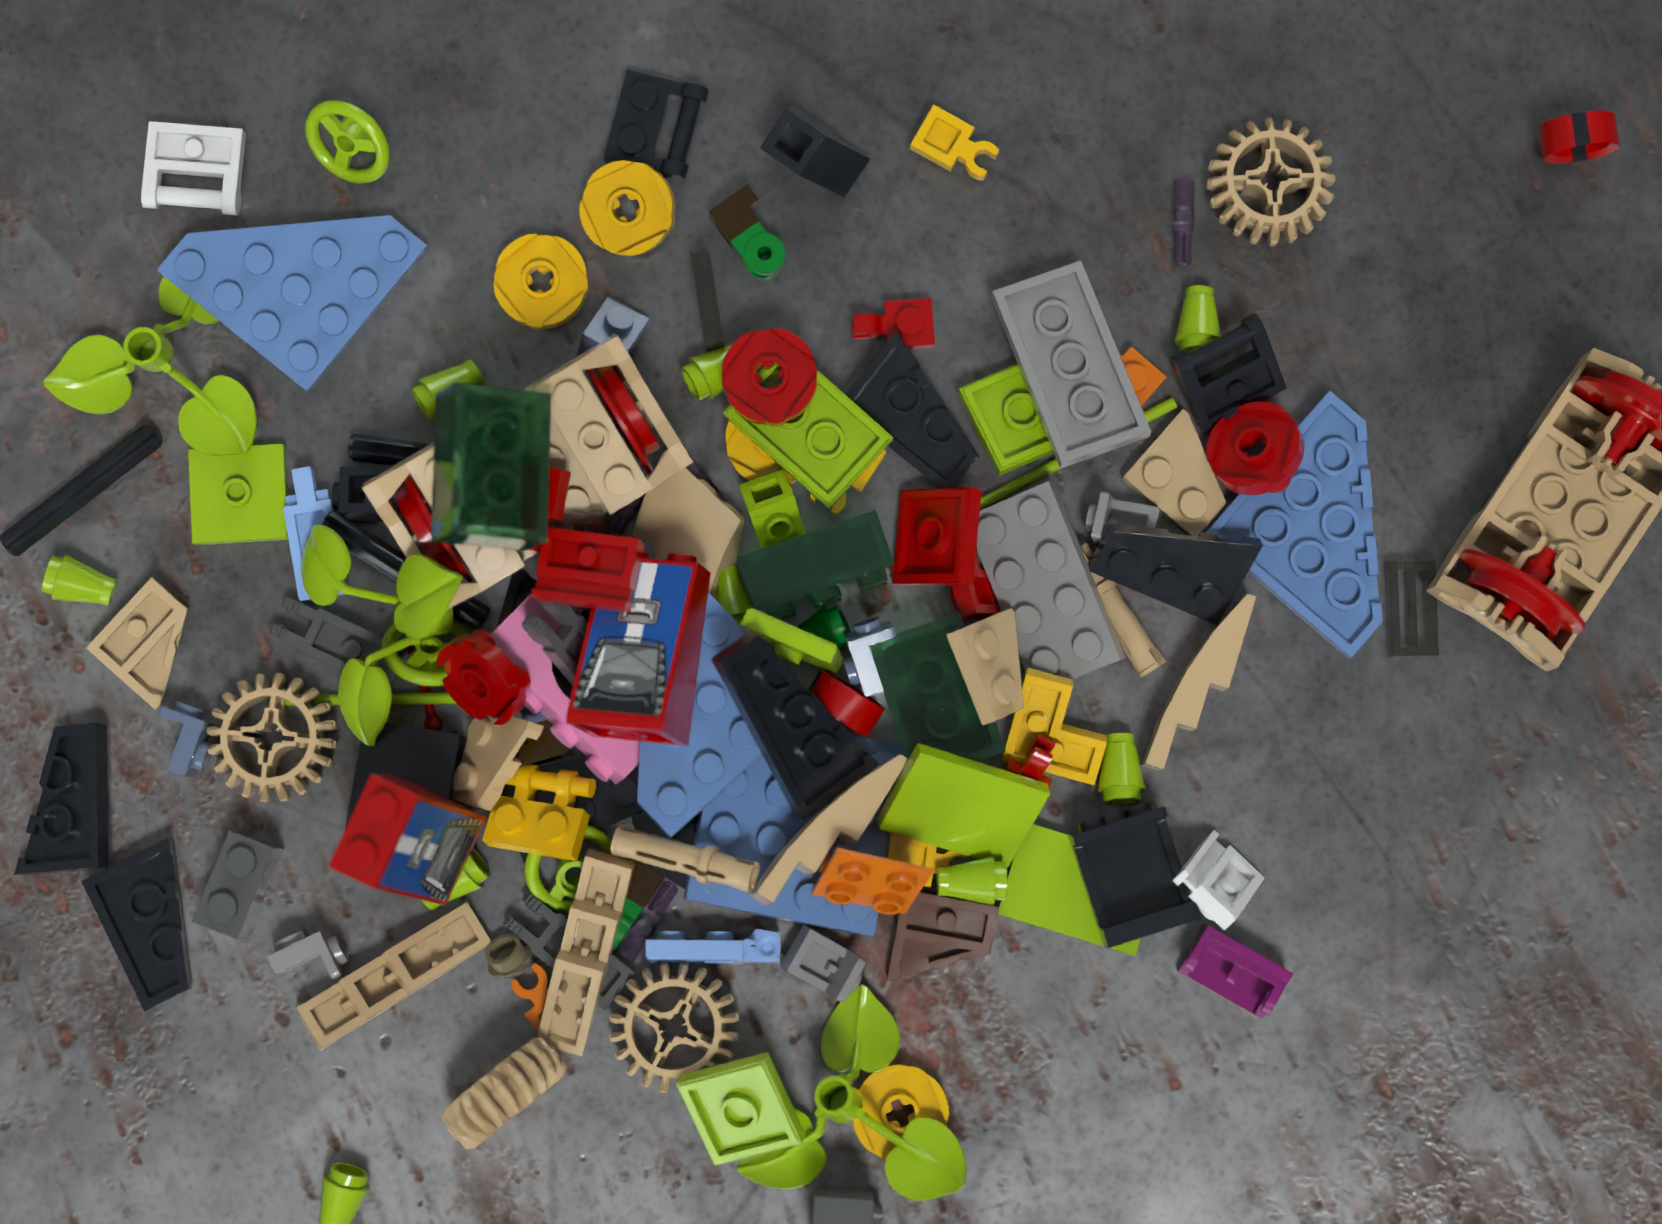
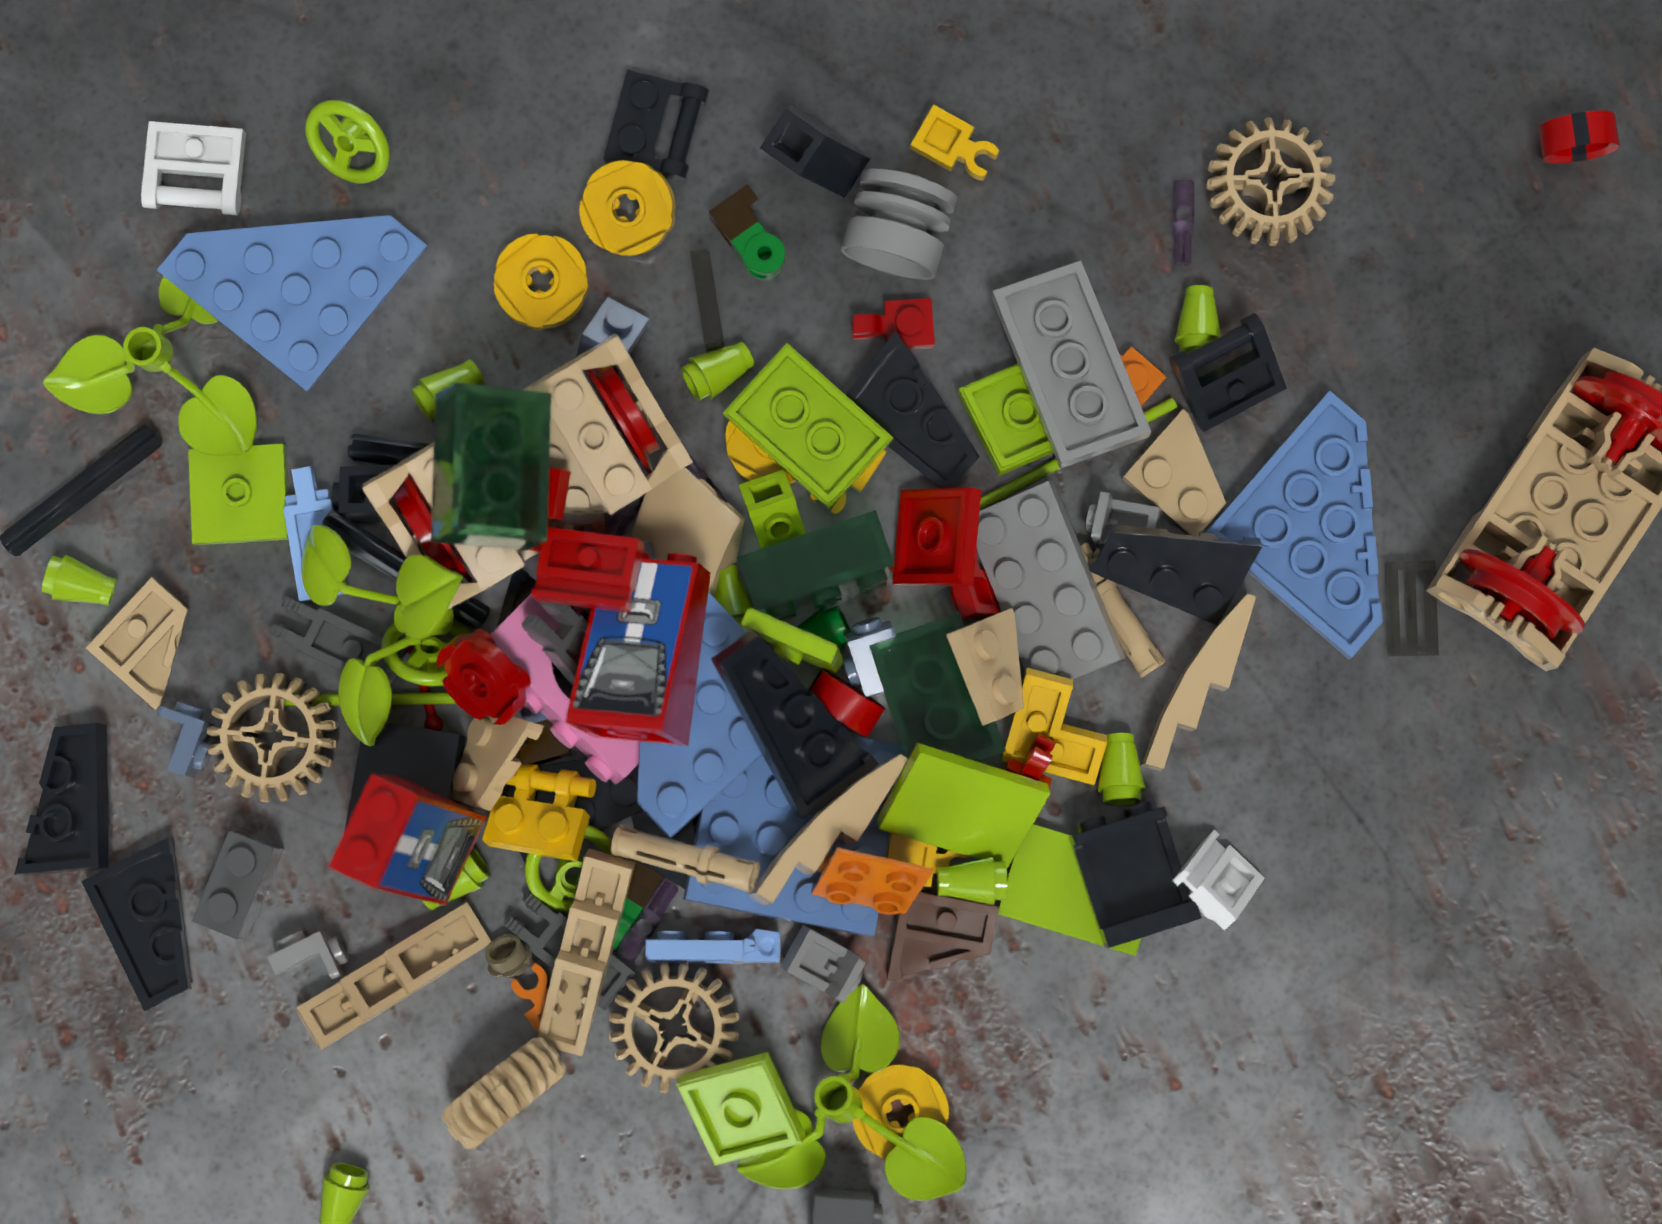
red plate [722,328,817,427] -> none
magenta hinge [1177,925,1294,1019] -> none
red plate [1206,401,1305,495] -> none
none -> light grey wheel [841,168,958,280]

